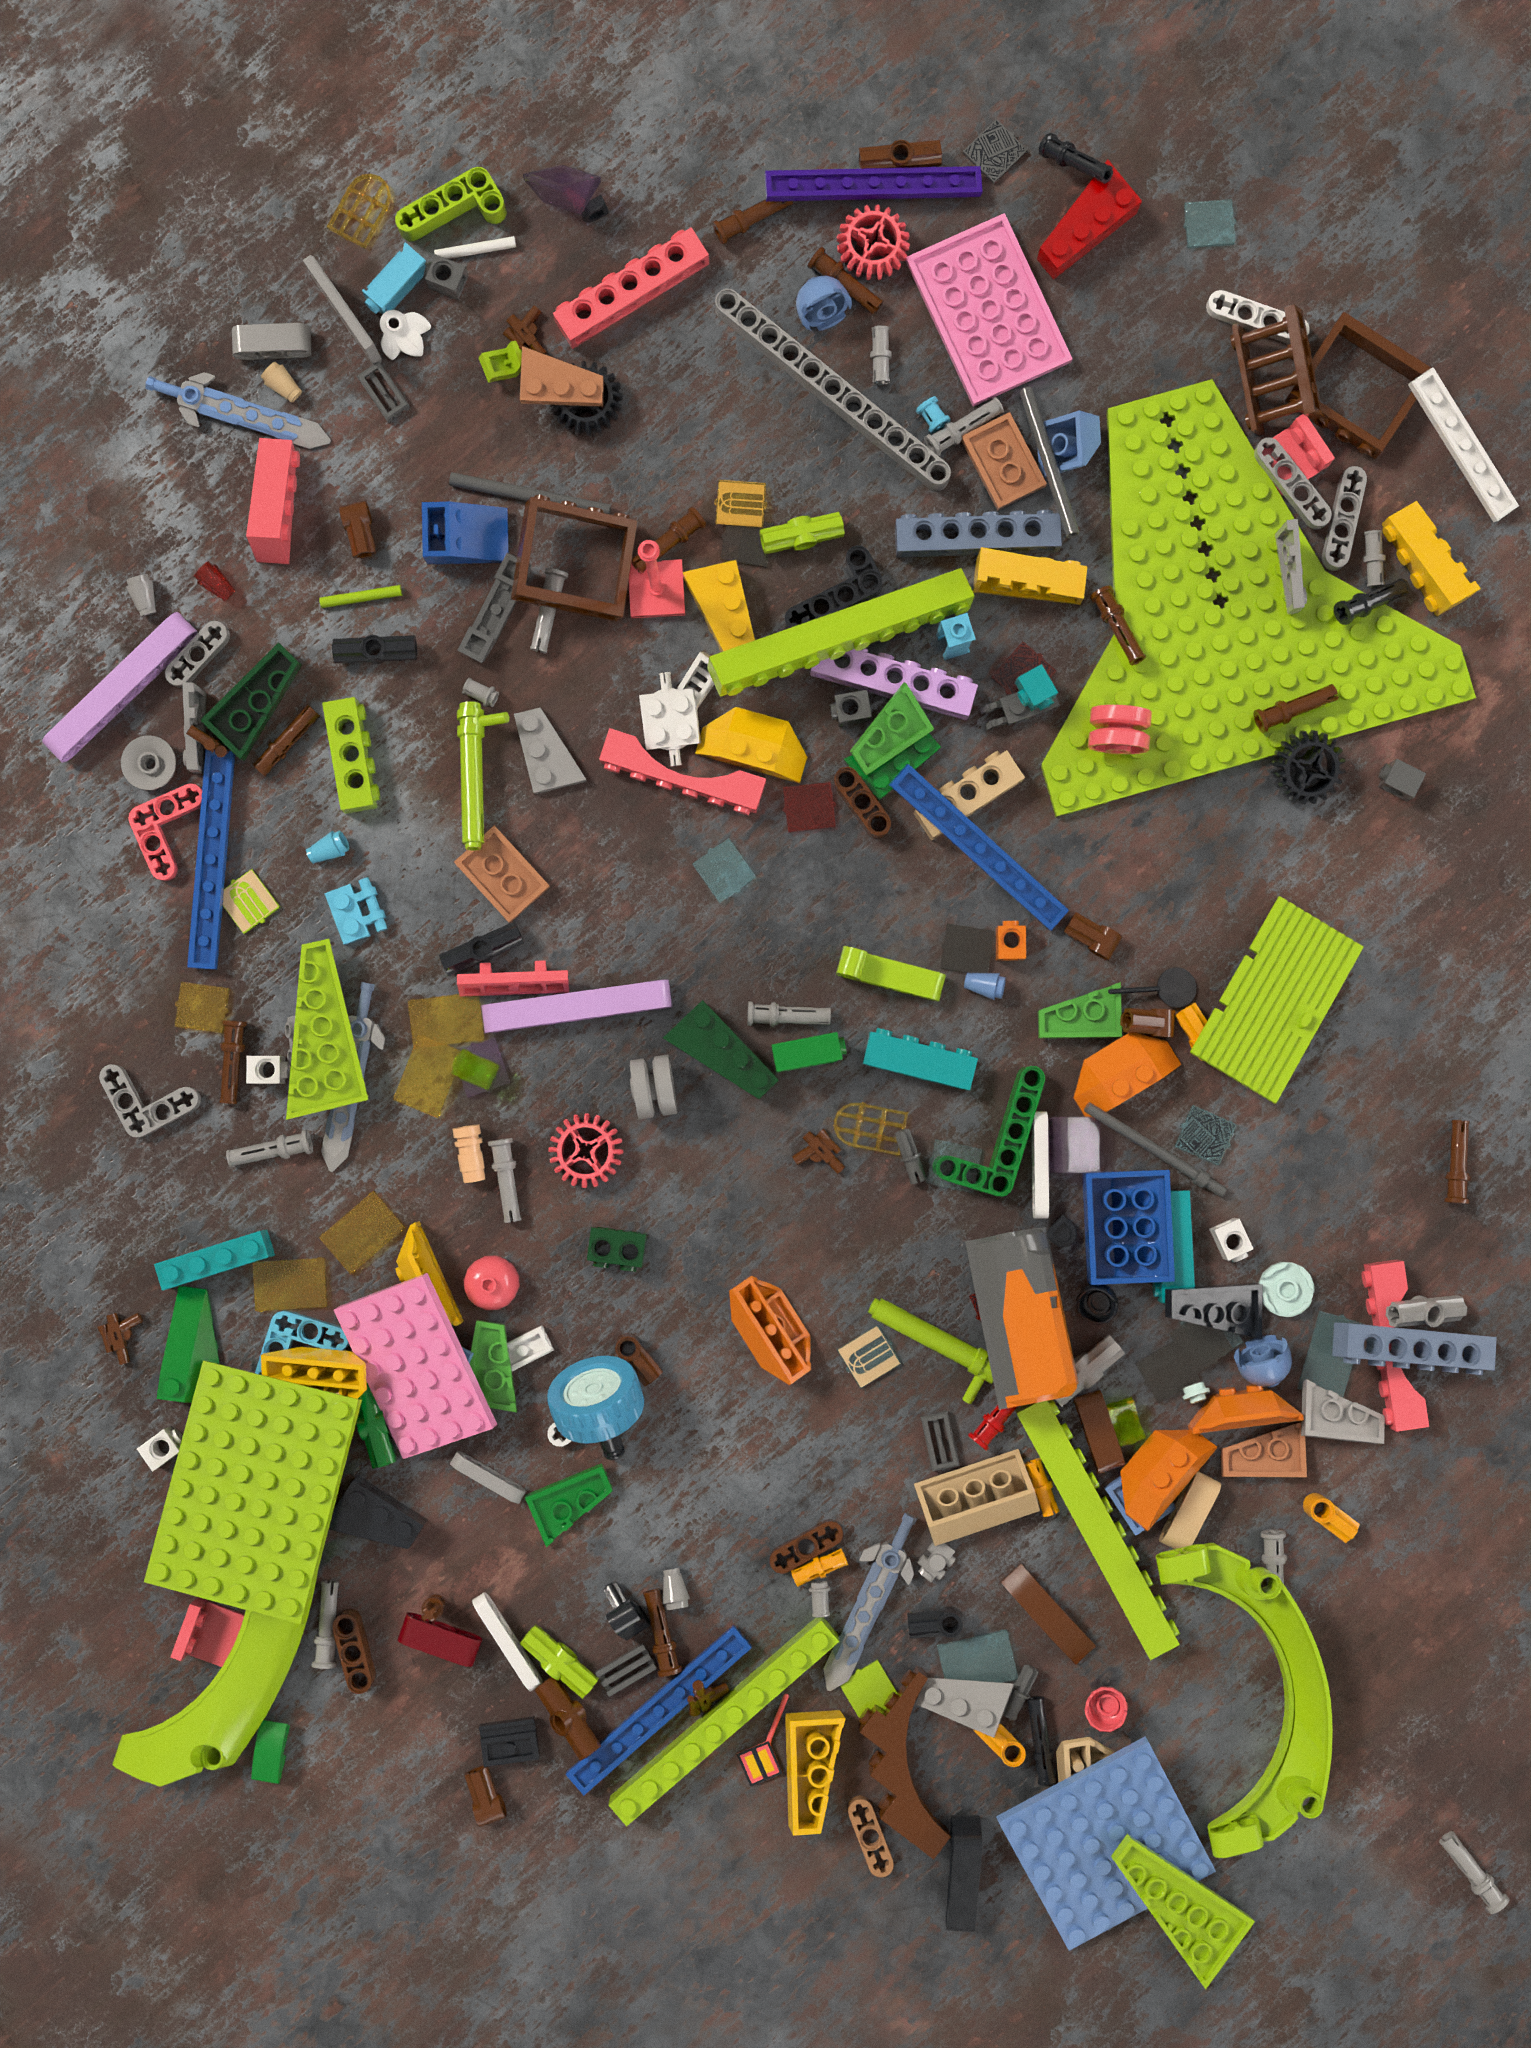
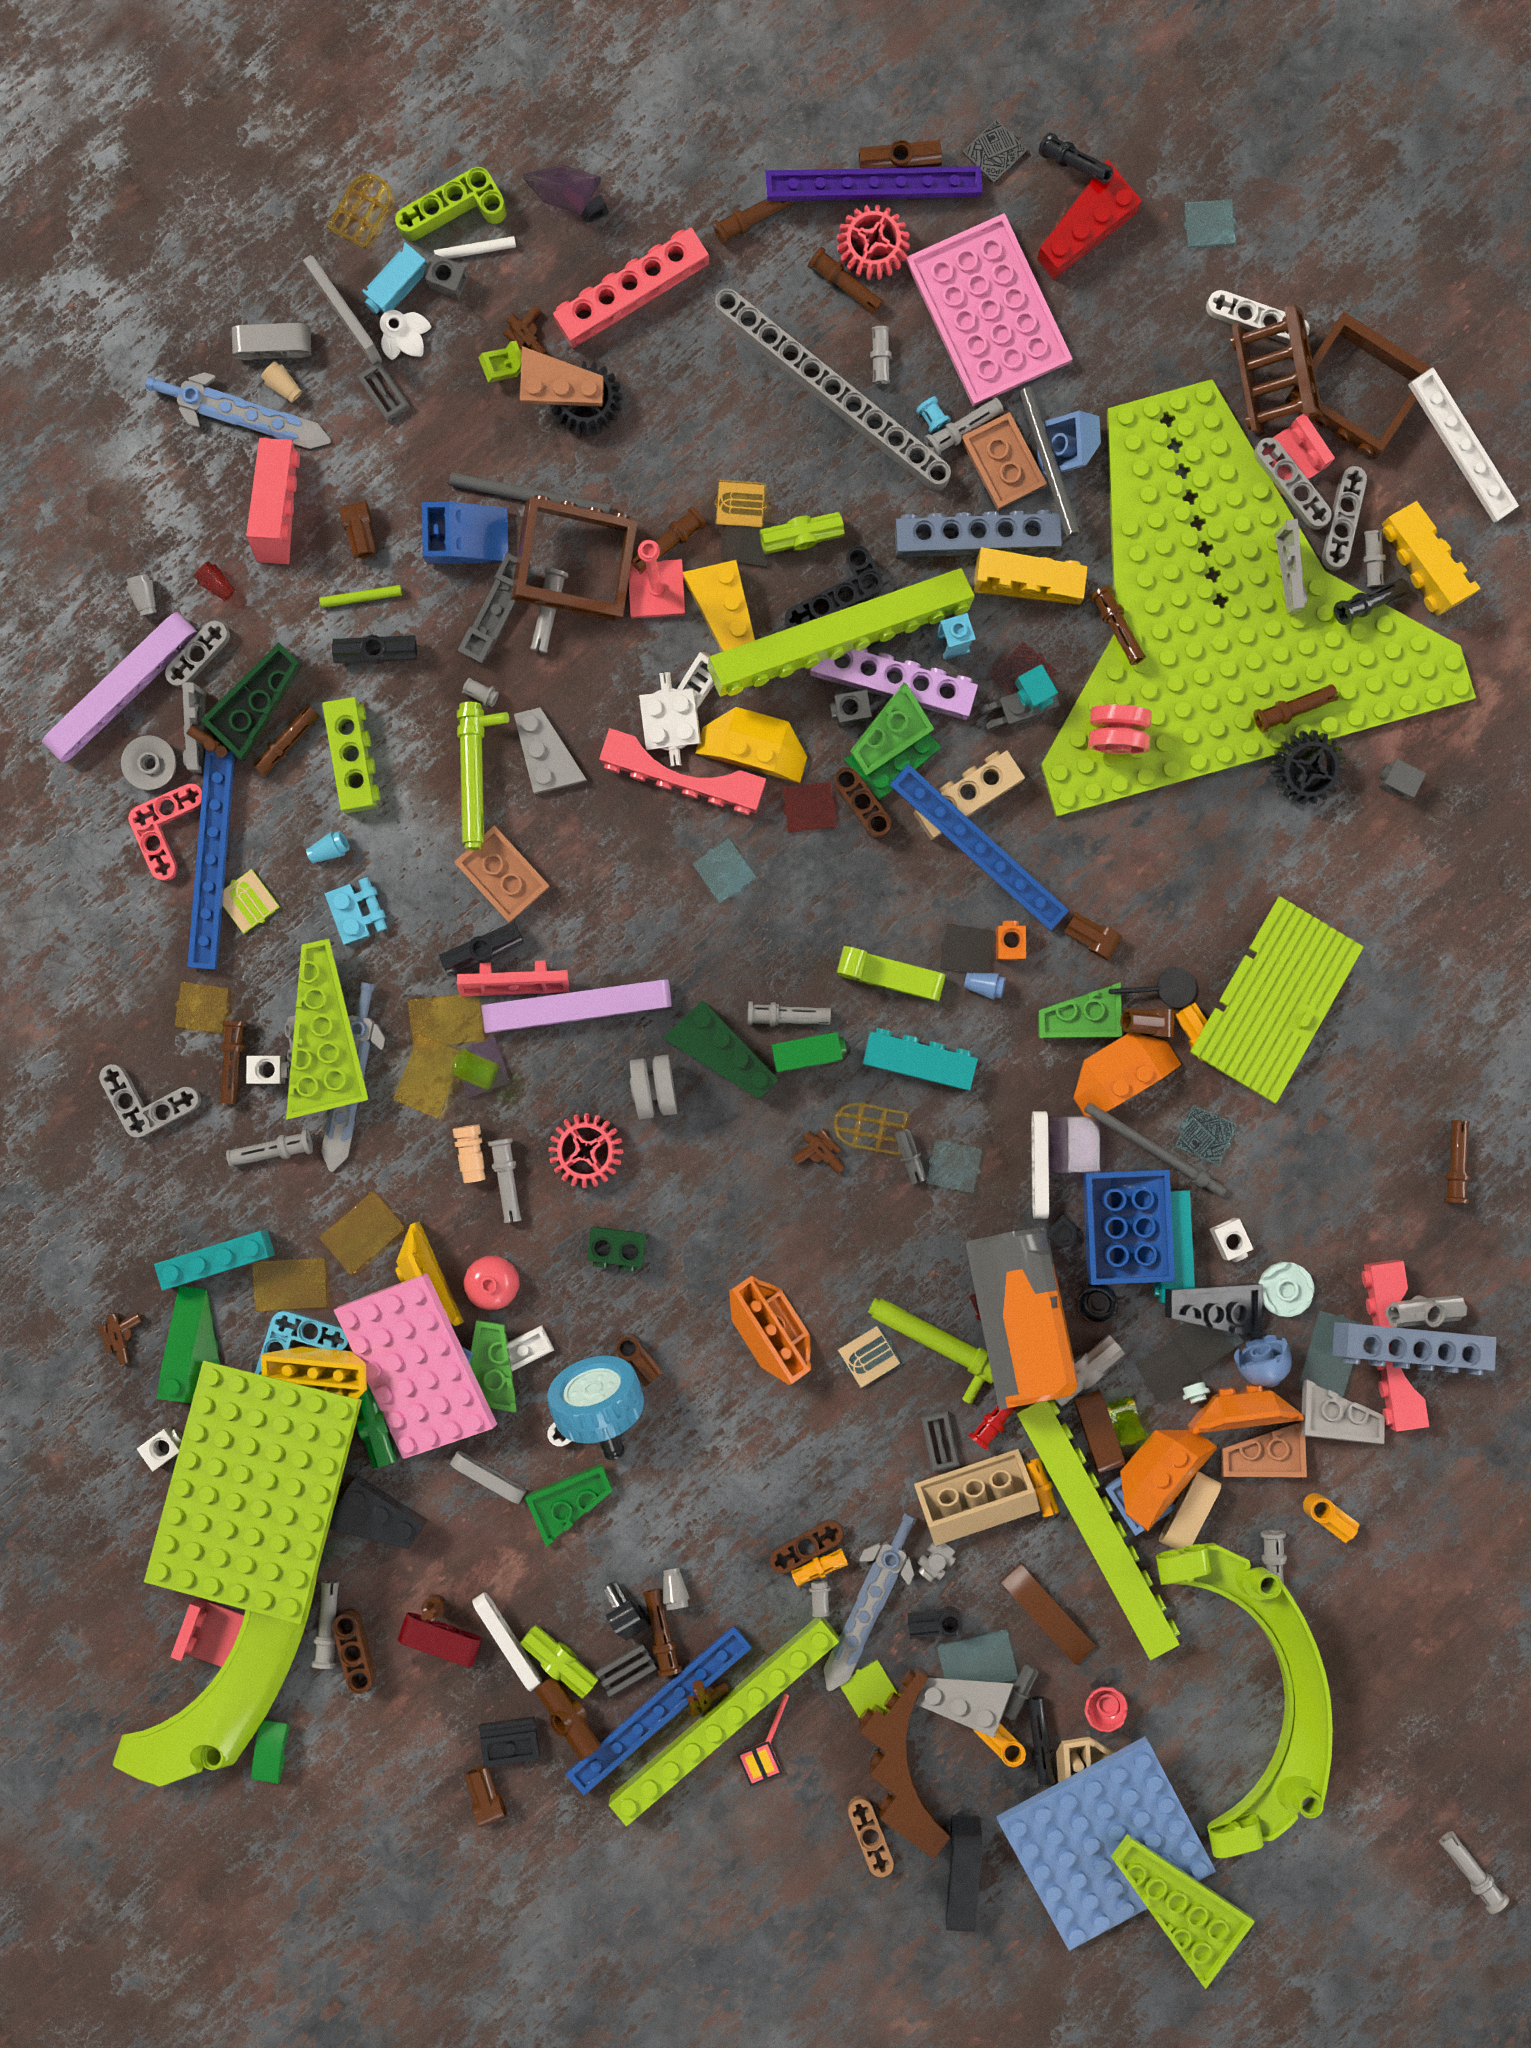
yellow wedge [785,1710,845,1836] -> none
medium blue cylinder [796,276,852,331] -> none
green beam [932,1066,1045,1197] -> none

